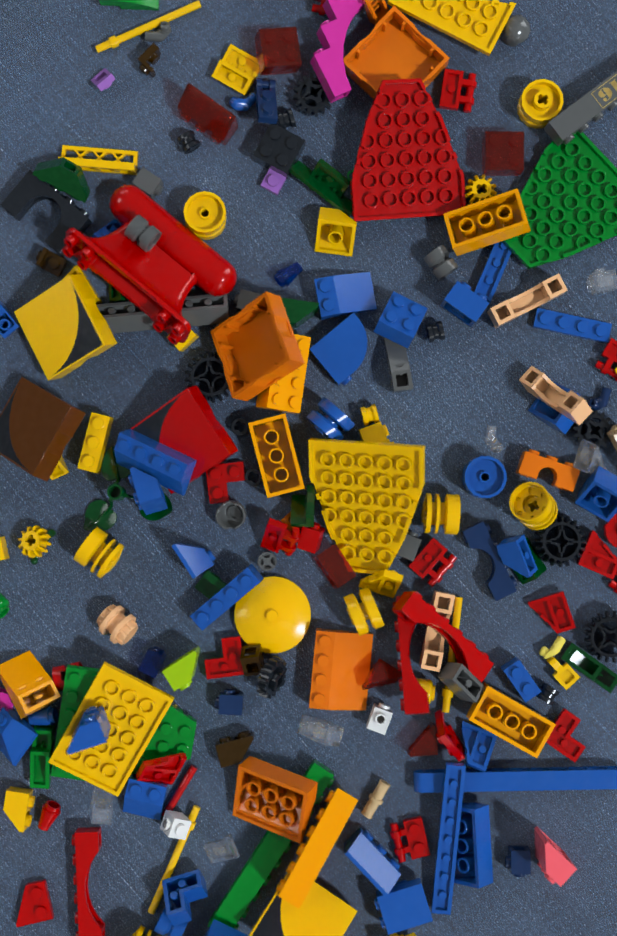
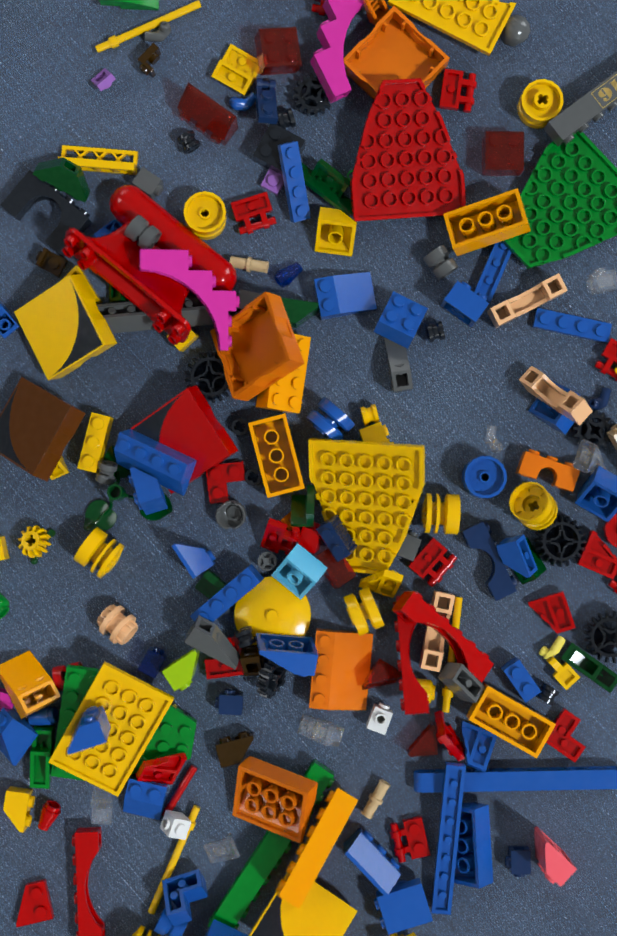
blue brick [309,312,367,386] -> none
yellow gear [465,174,497,204] -> none
none -> dark grey wheel [95,460,118,485]
none -> dark pink arch [139,249,240,351]
none -> dark grey slope [184,616,240,670]
none -> red plate [230,191,277,235]
none -> tan pin [230,256,269,274]
none -> black wheel [233,626,256,648]
none -> blue slope [255,633,318,677]
none -> medium azure brick [271,543,328,600]
none -> blue plate [277,141,311,223]
none -> dark blue brick [316,515,357,562]

